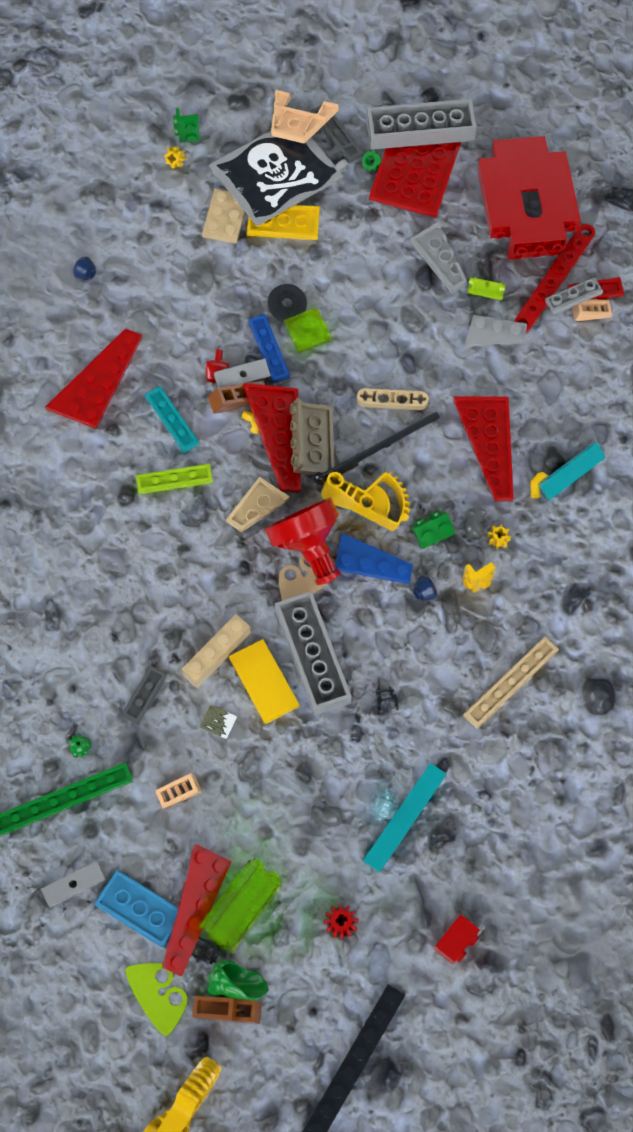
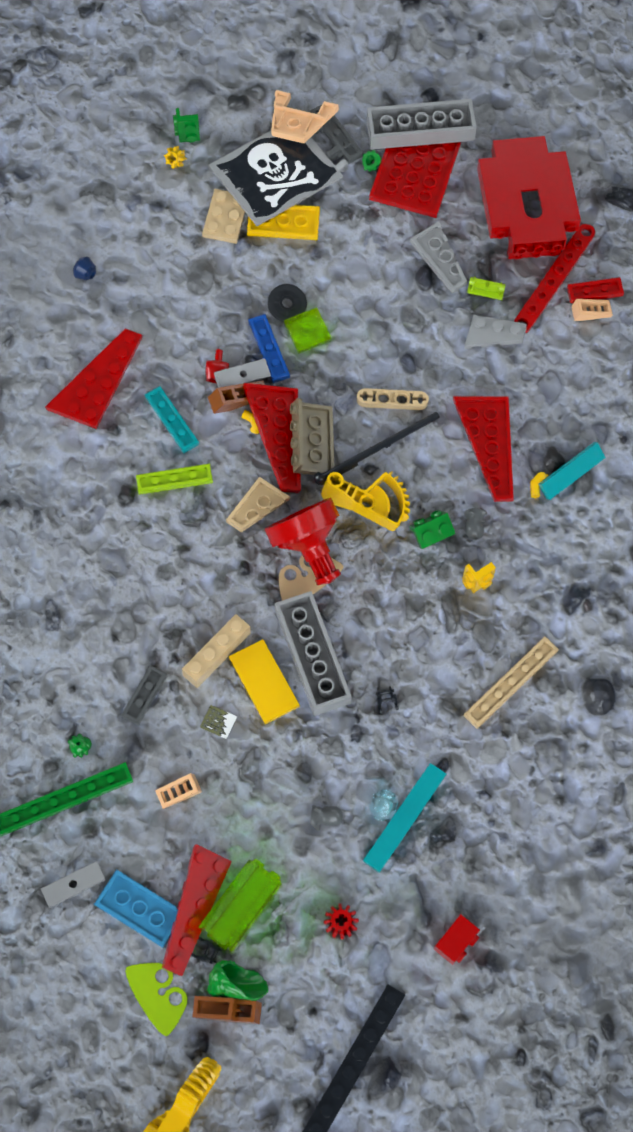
blue wing [335,533,413,584] -> none
dark blue cone [412,576,437,601] -> none
yellow gear [487,524,511,549] -> none
light grey tile [545,277,603,315] -> none

